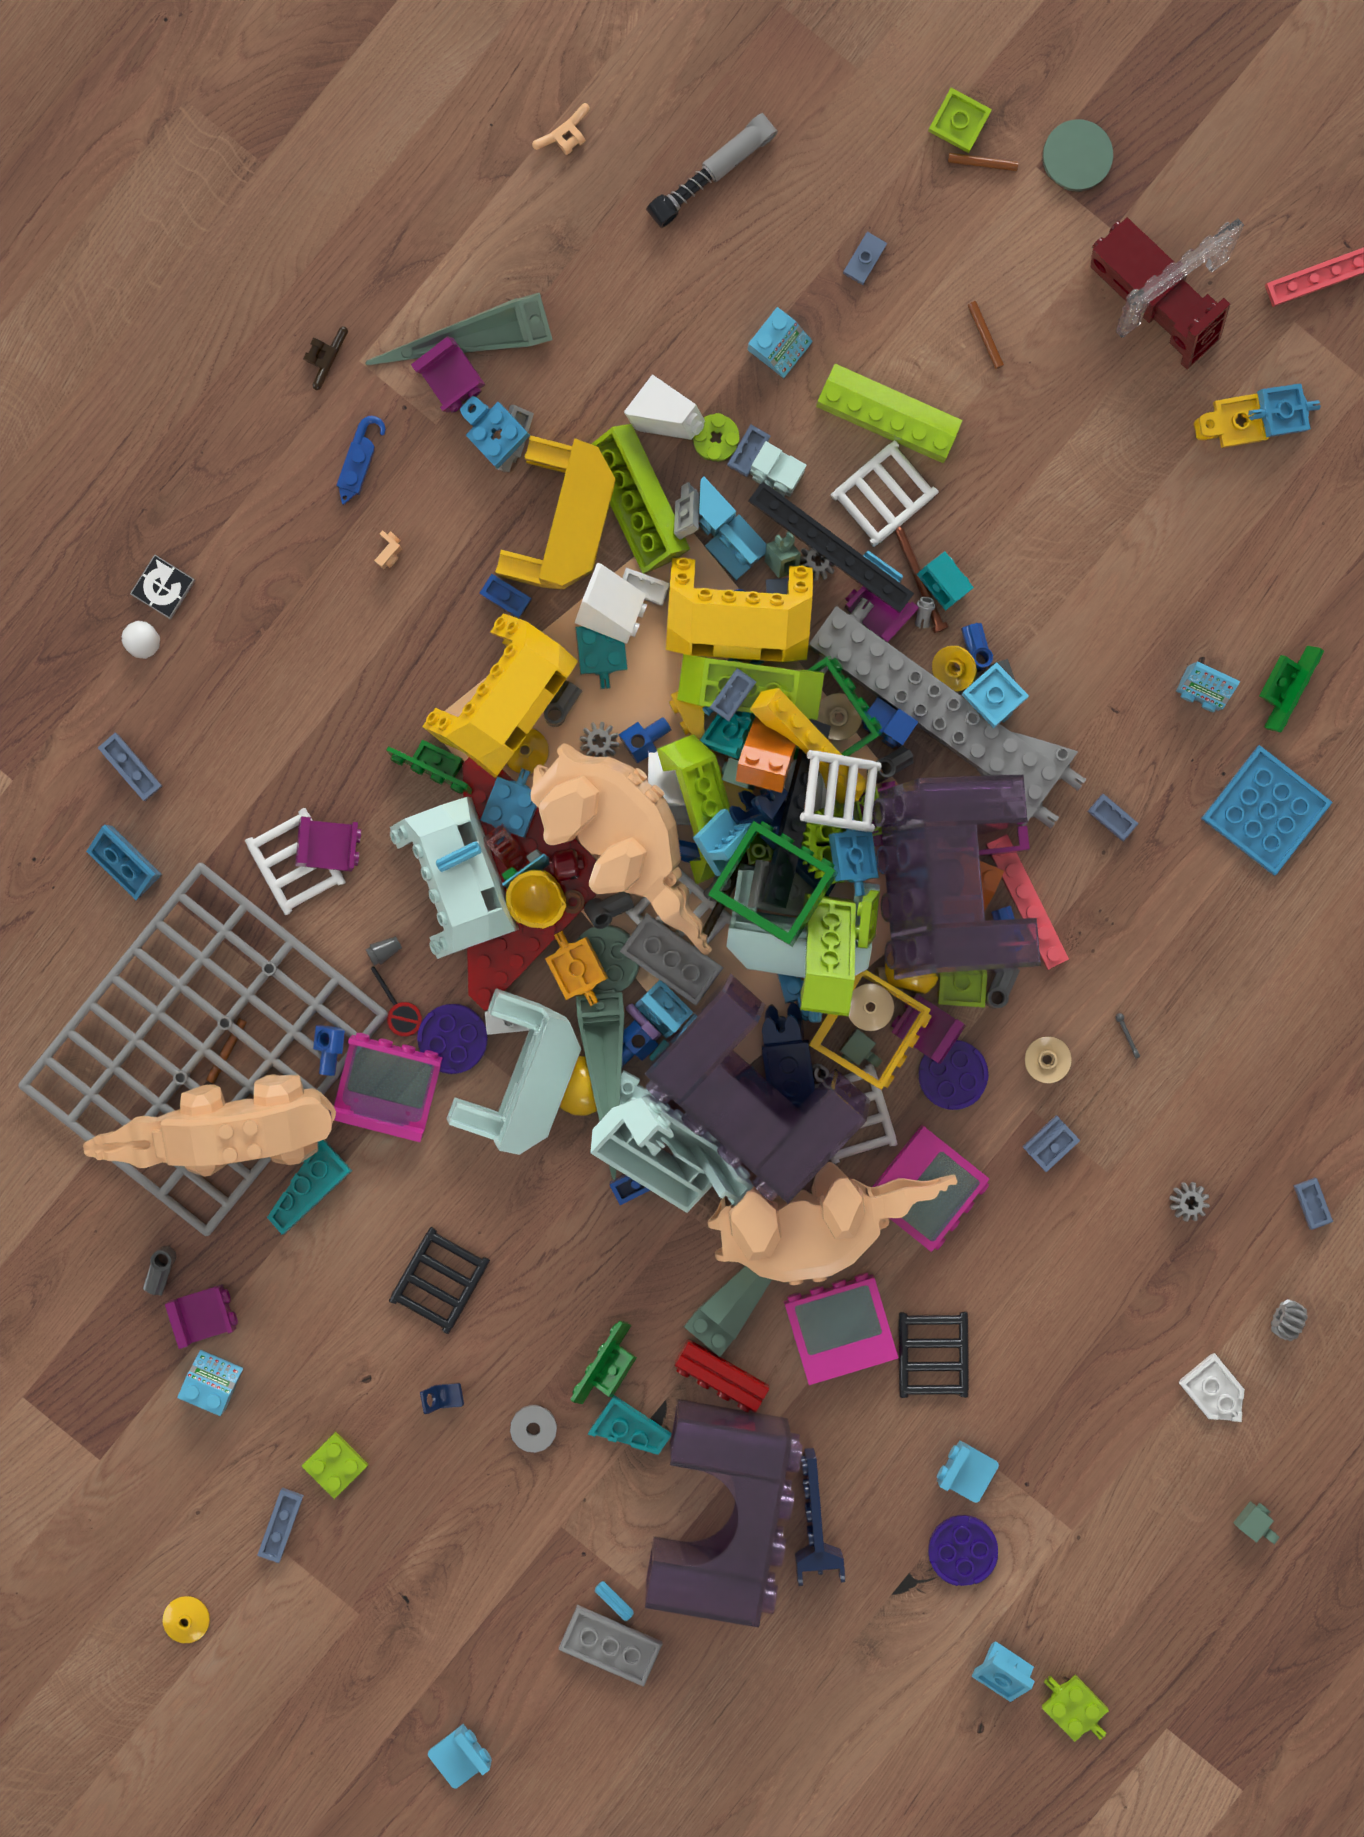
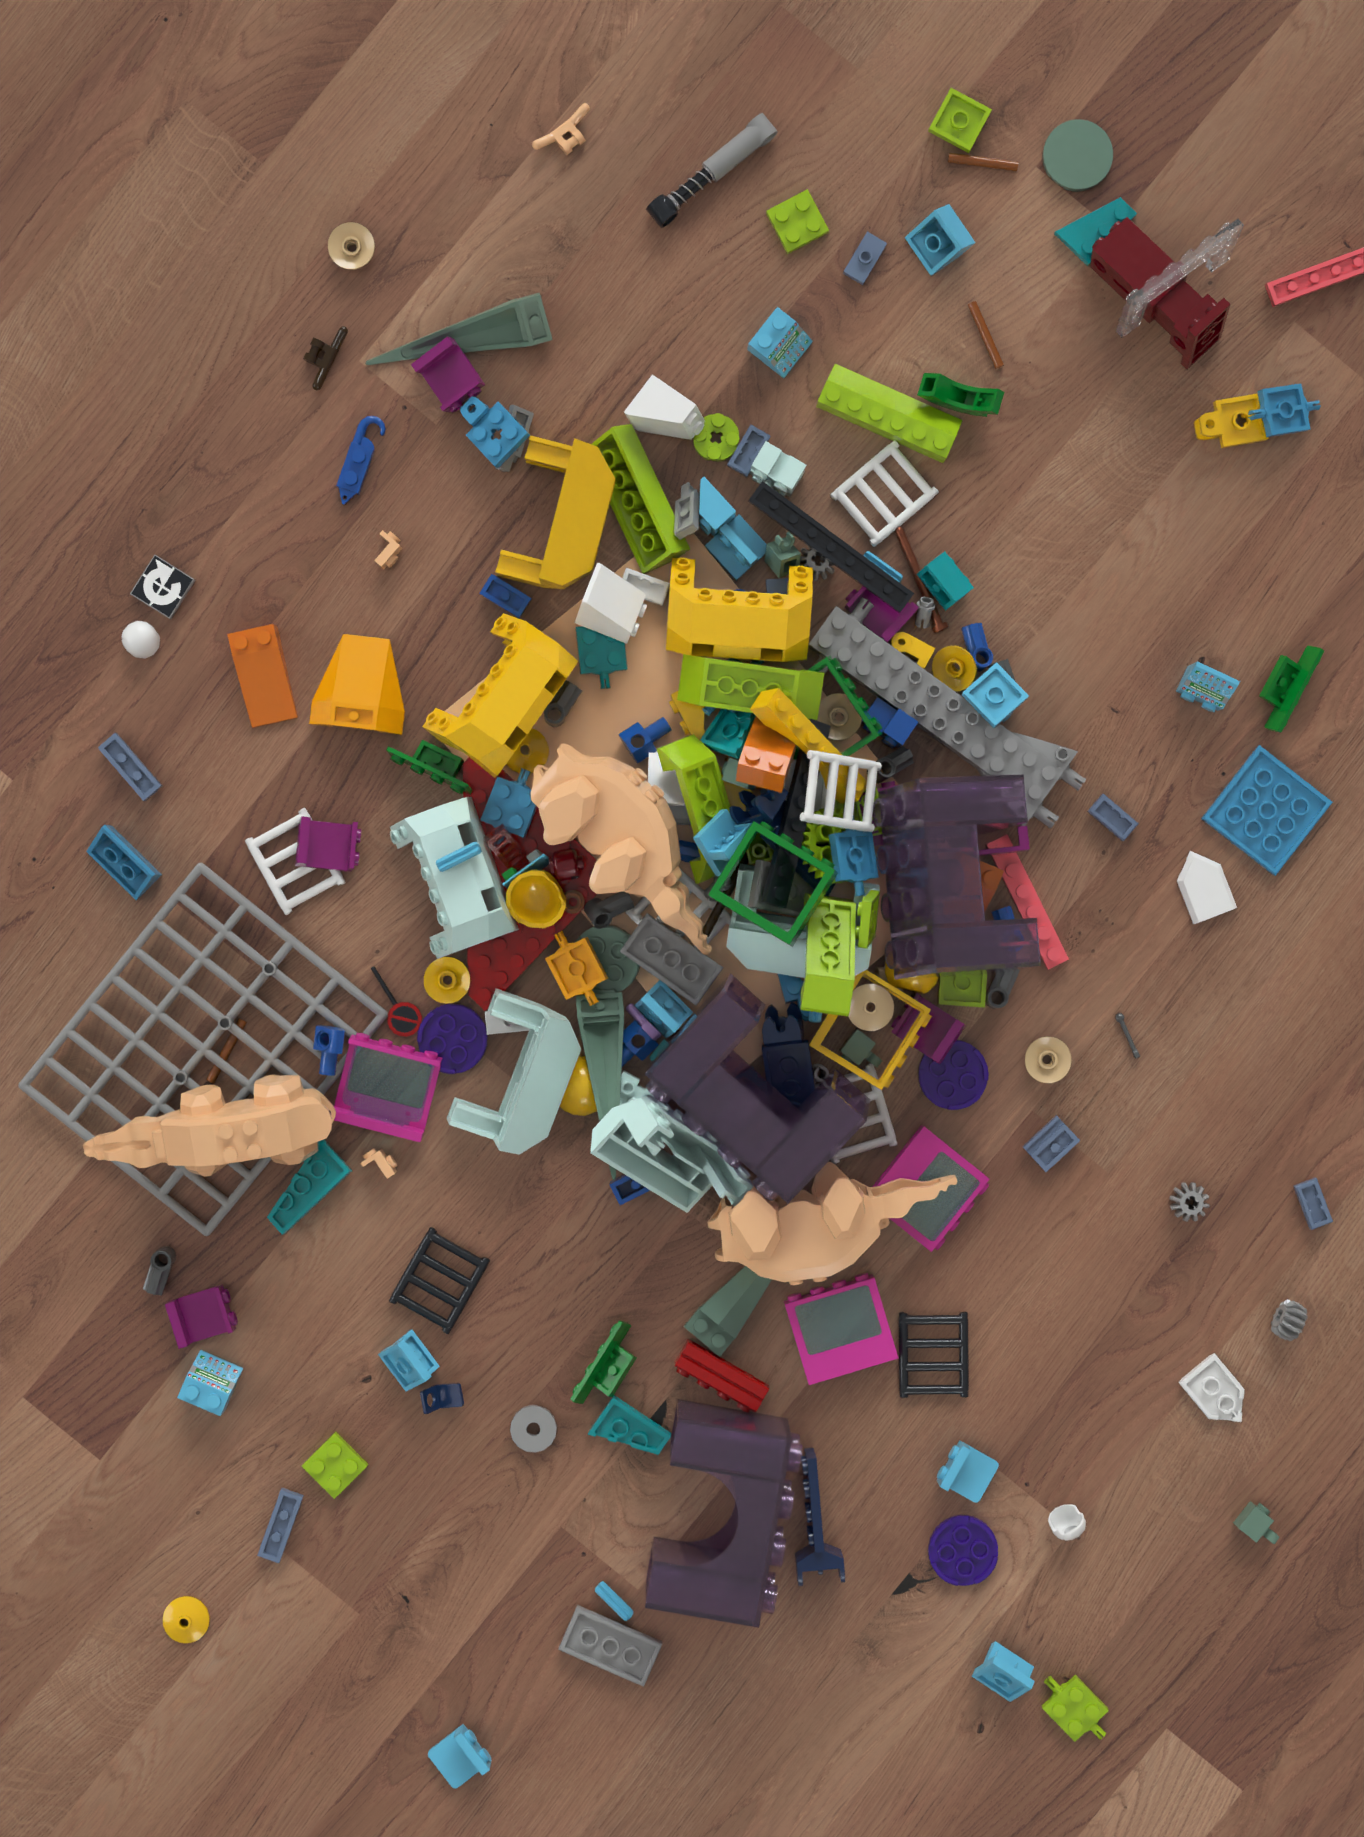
dark grey cone [365,936,402,966] -> none
light grey gear [580,722,619,757] -> none
sand blue plate [710,668,757,721] -> none
none -> orange slope [227,624,298,728]
none -> light orange wedge [309,634,405,735]
none -> tan dish [328,222,375,270]
none -> light nougat bracket [360,1148,398,1179]
none -> medium azure bracket [378,1329,440,1391]
none -> yellow dish [424,957,470,1004]
none -> lime plate [766,189,829,254]
none -> yellow leg [890,632,935,669]
none -> medium azure slope [905,204,976,276]
none -> green arch [917,373,1005,417]
none -> white hair [1048,1504,1086,1541]
none -> teal wing [1054,197,1137,266]
none -> white tile [1177,851,1237,924]

